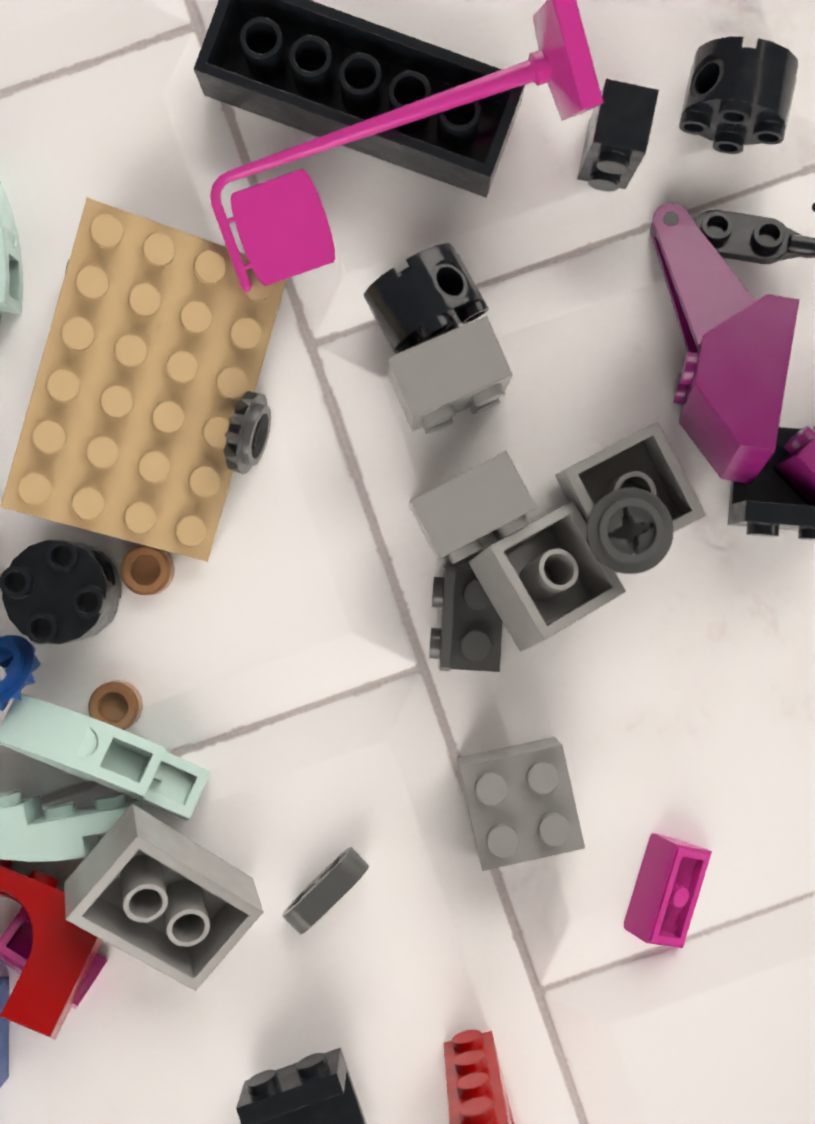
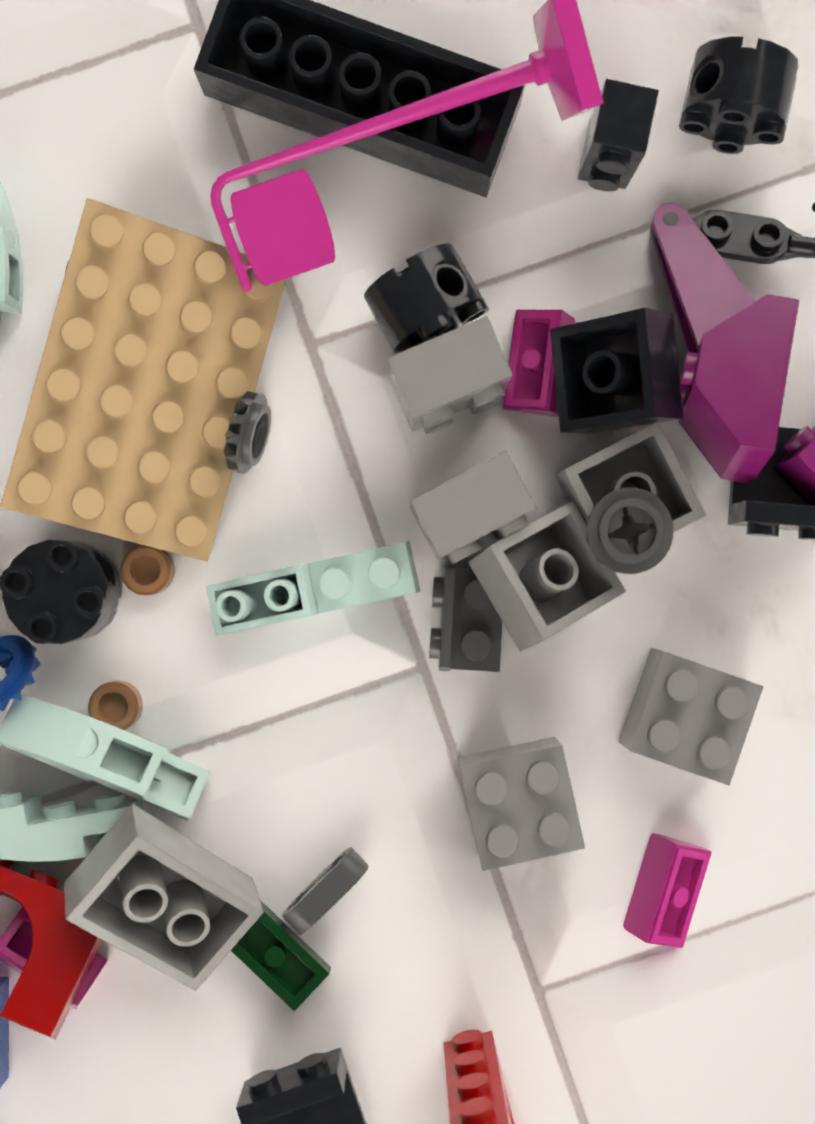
none -> light aqua slope [206,541,421,636]
none -> dark green plate [231,900,331,1011]
none -> dark pink slope [503,309,575,417]
none -> black brick [550,308,683,434]
none -> light grey brick [619,648,764,786]

